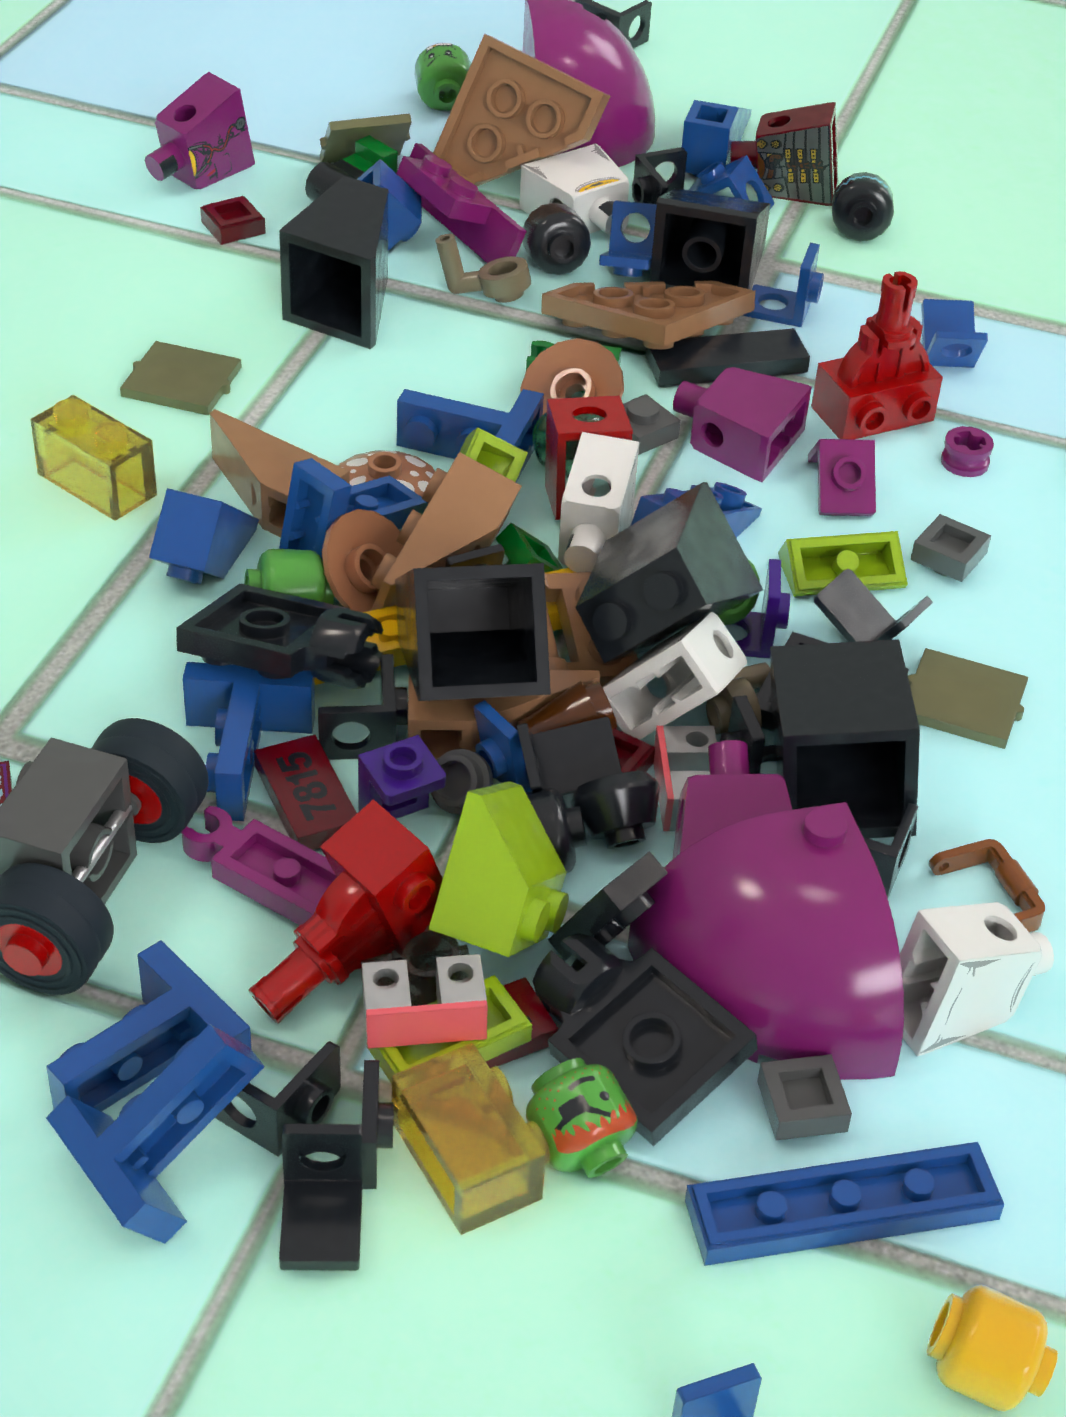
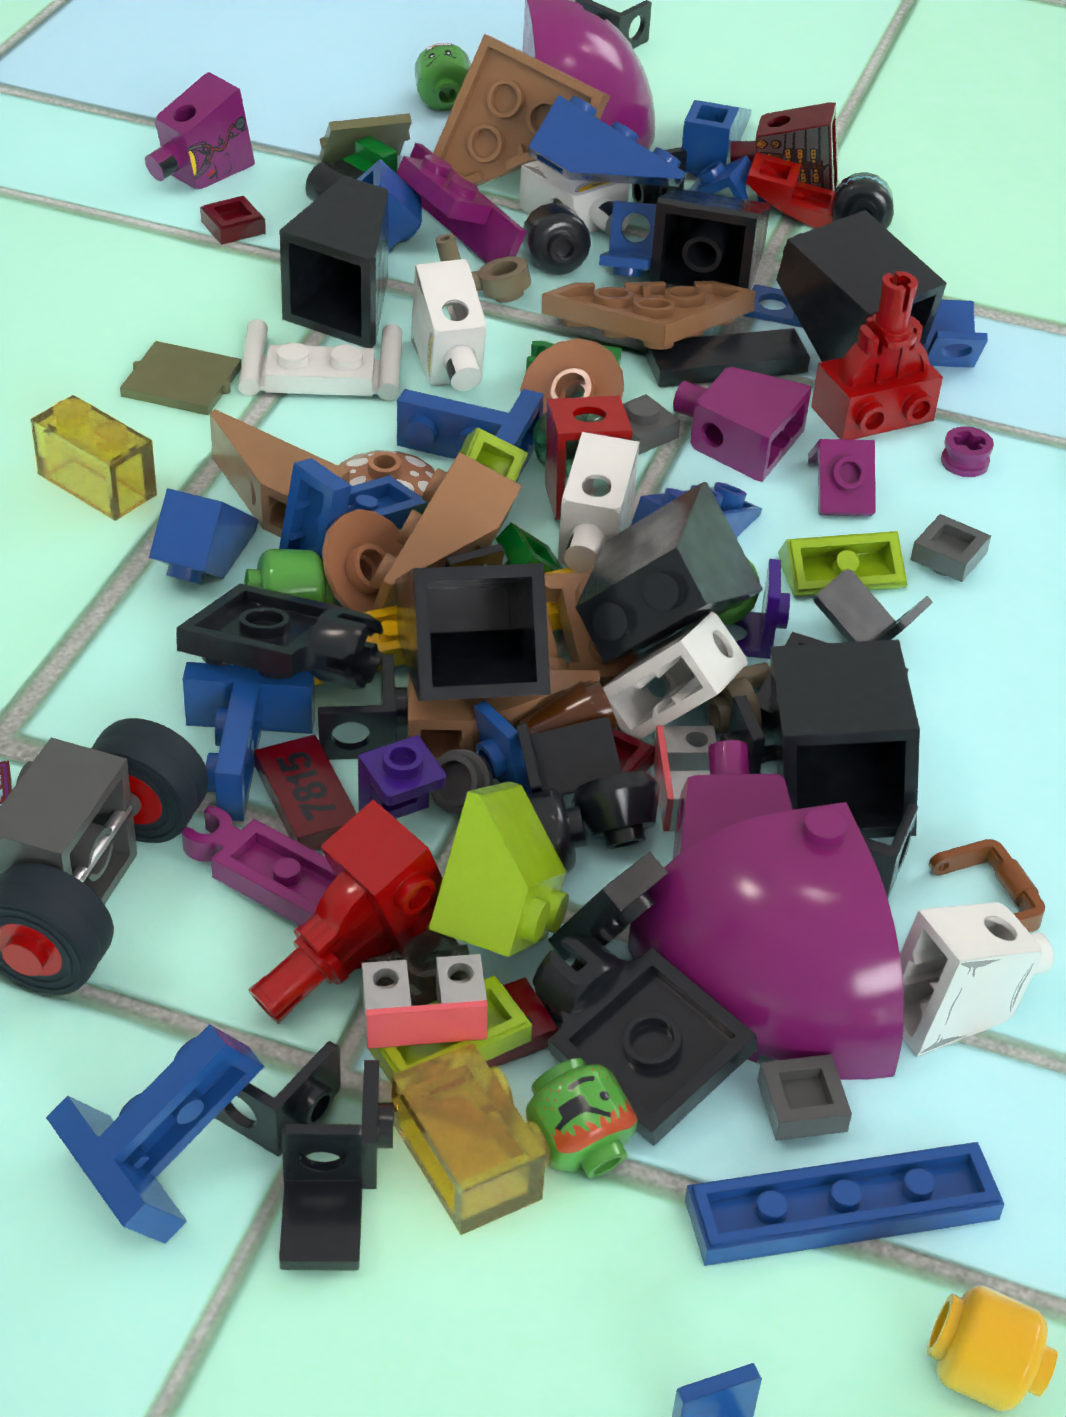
blue bracket [46,940,252,1111] -> none
olive piece [908,648,1029,749] -> none
none -> white plate [238,319,403,401]
none -> white torso [410,259,487,391]
none -> blue slope [528,95,686,187]
none -> red slope [746,152,835,228]
none -> black slope [776,210,947,362]

